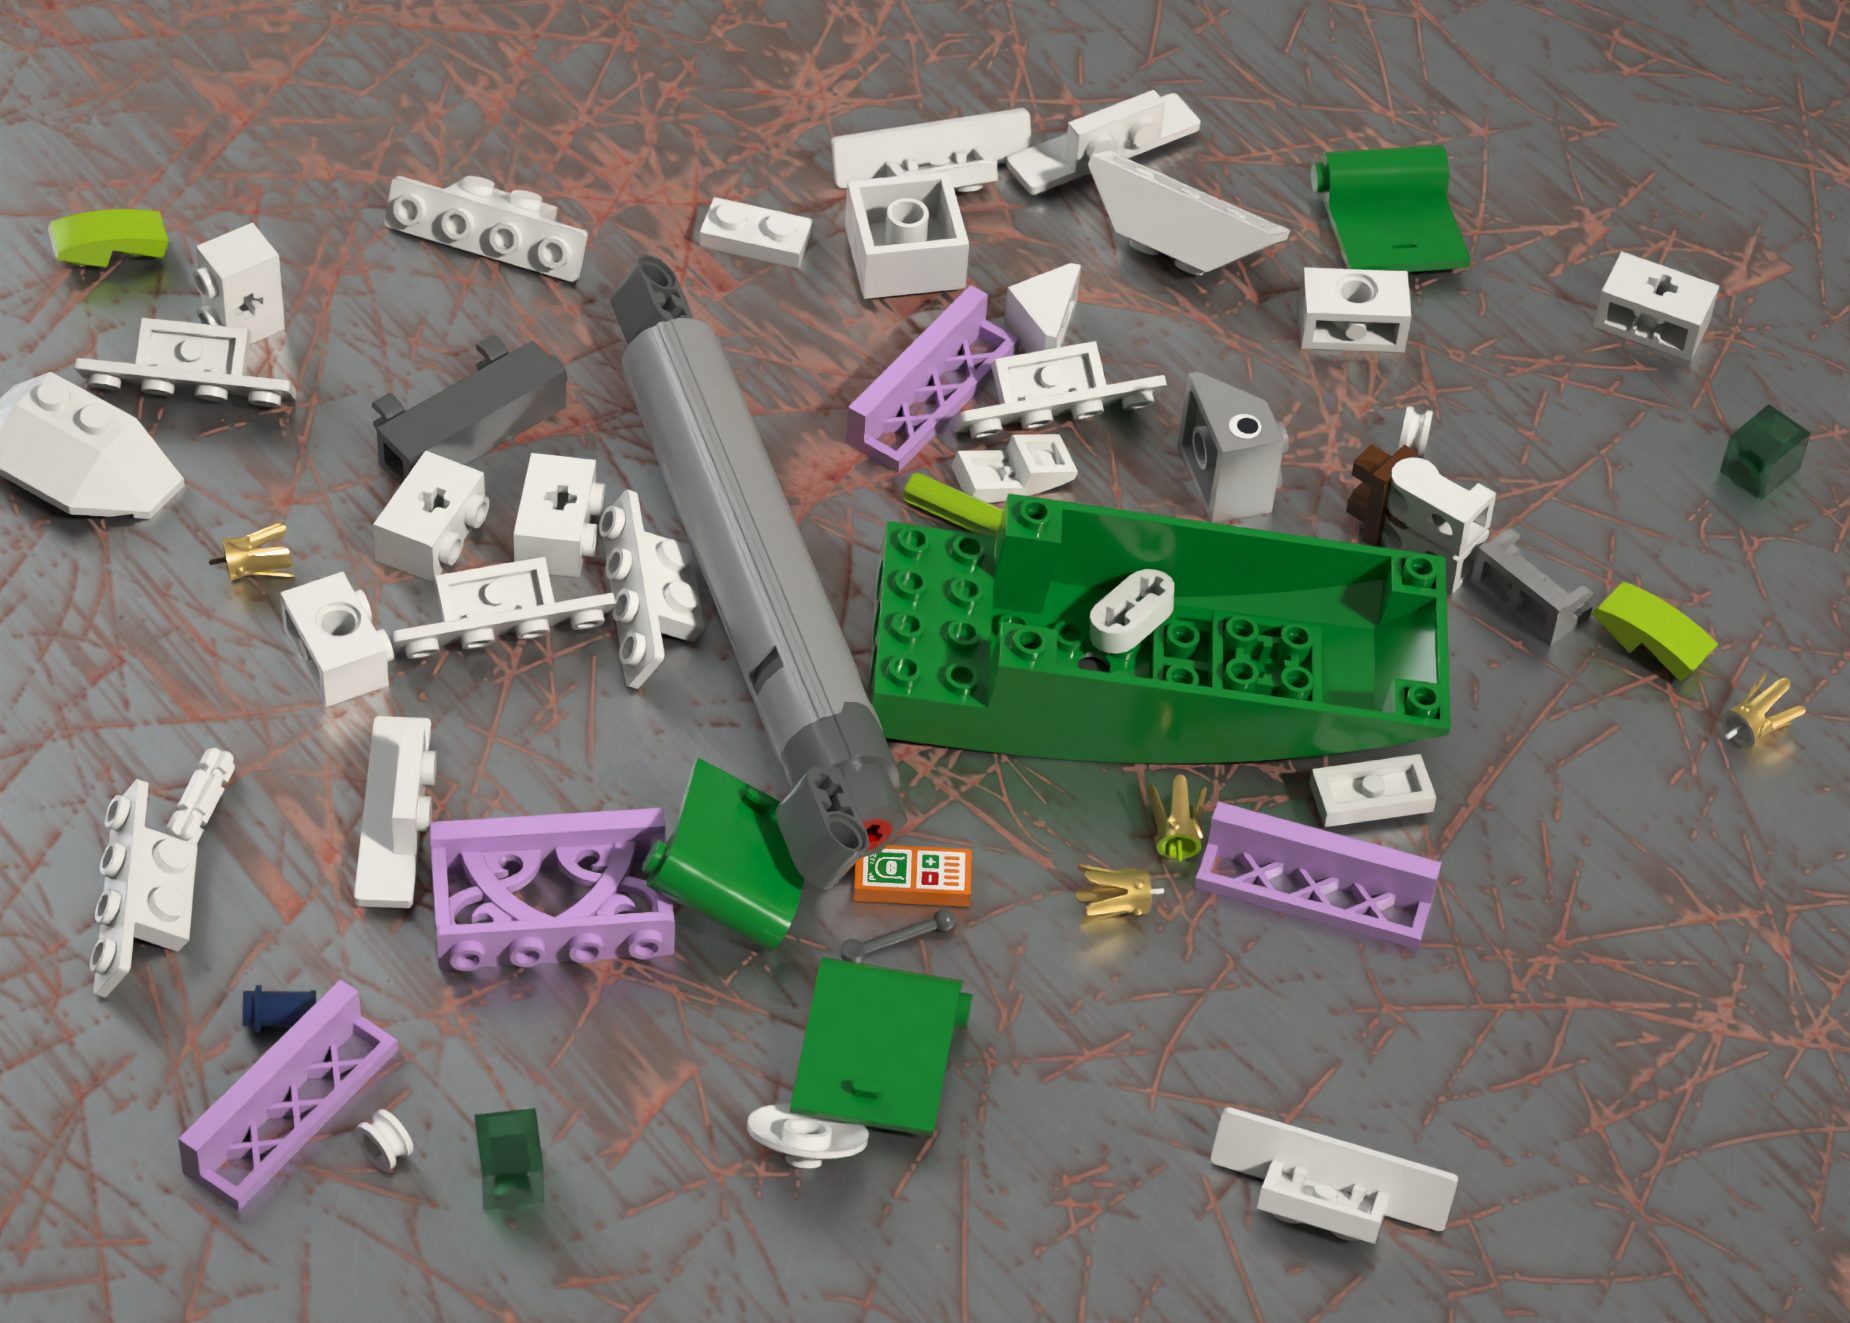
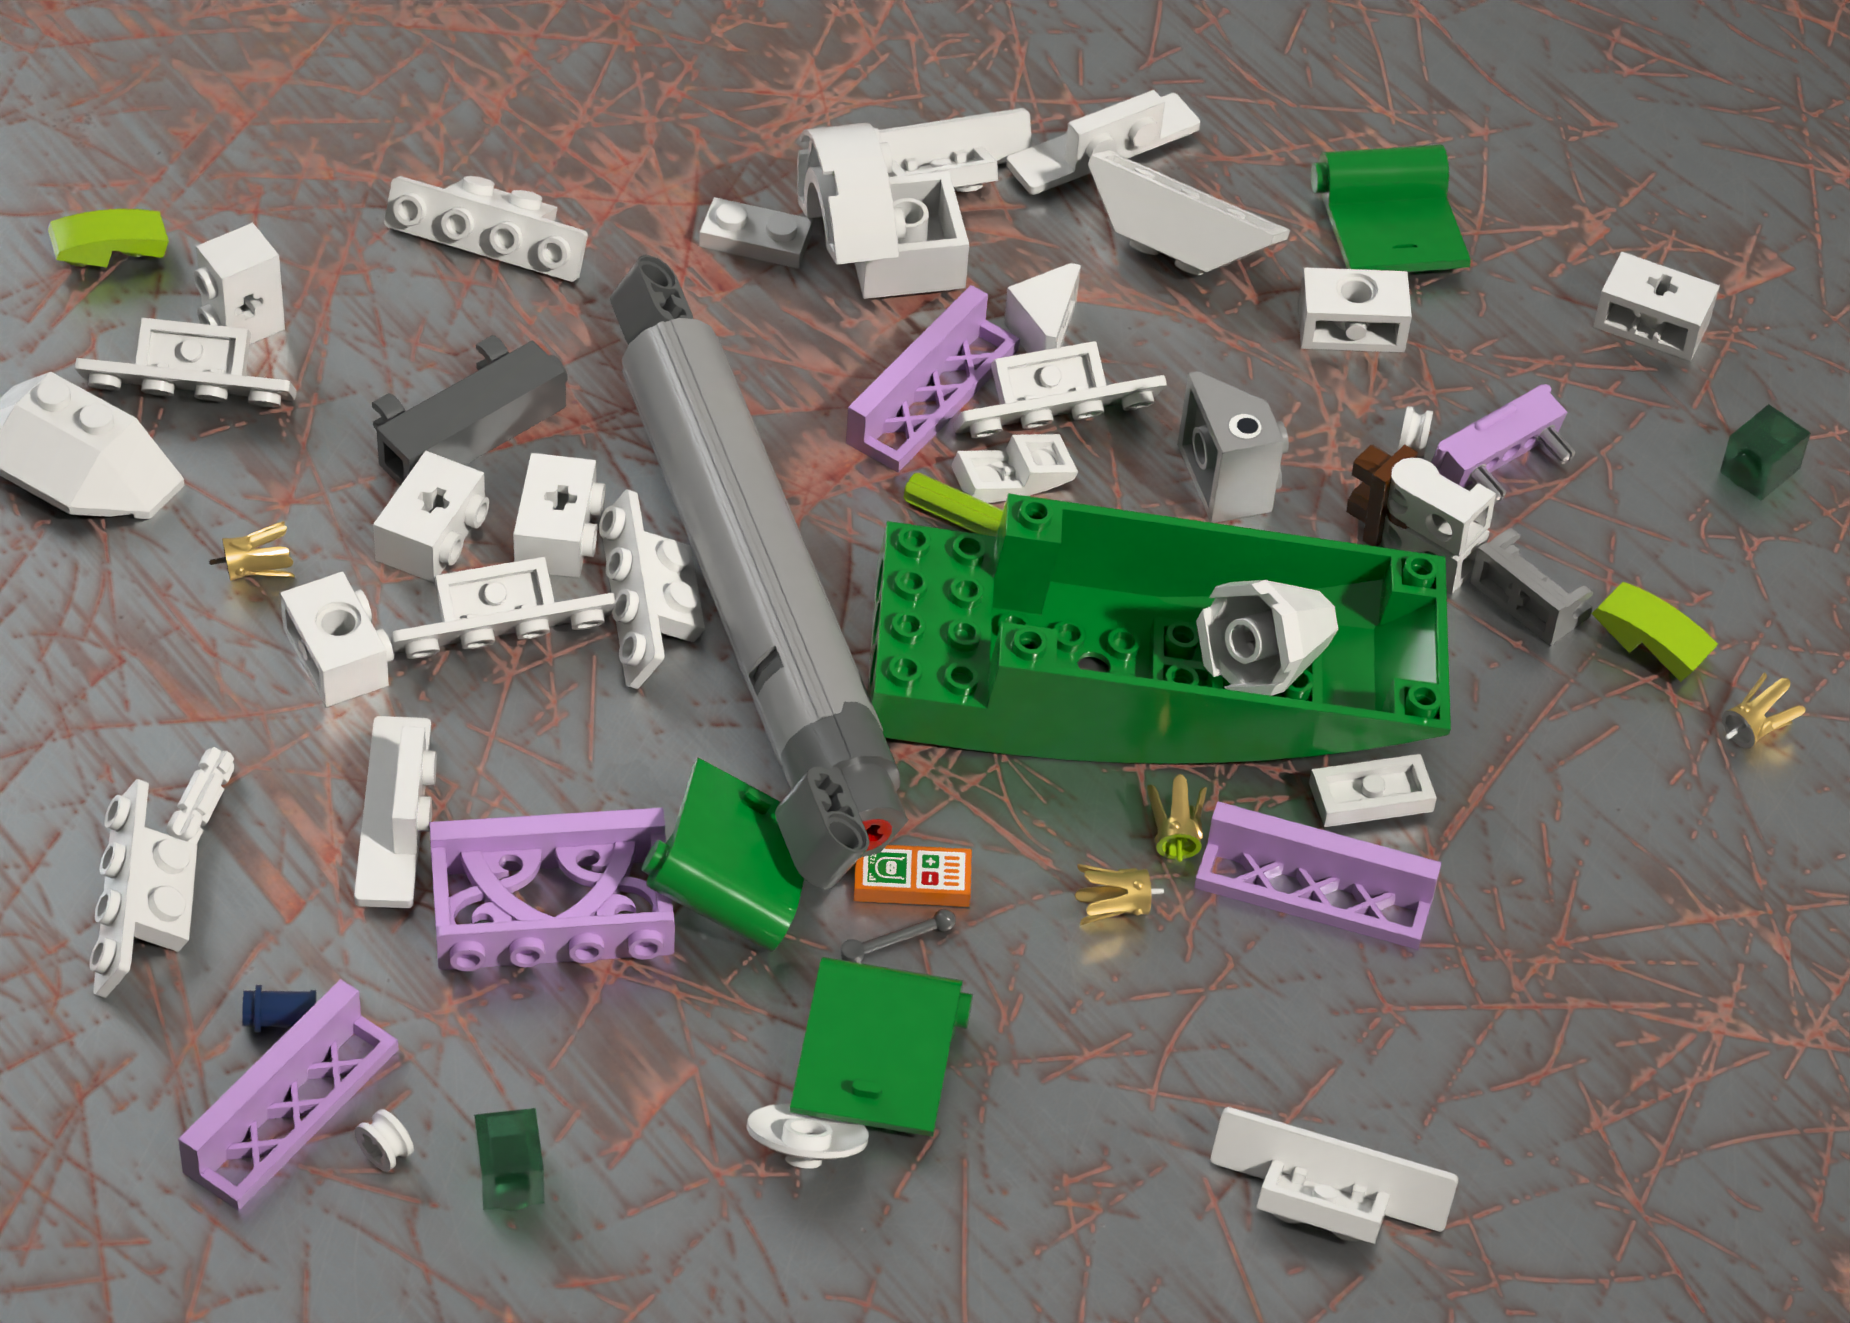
white beam [1090,569,1174,654] -> none
none -> white brick [797,123,906,265]
none -> white cone [1196,580,1338,696]
none -> lavender piece [1431,384,1575,504]

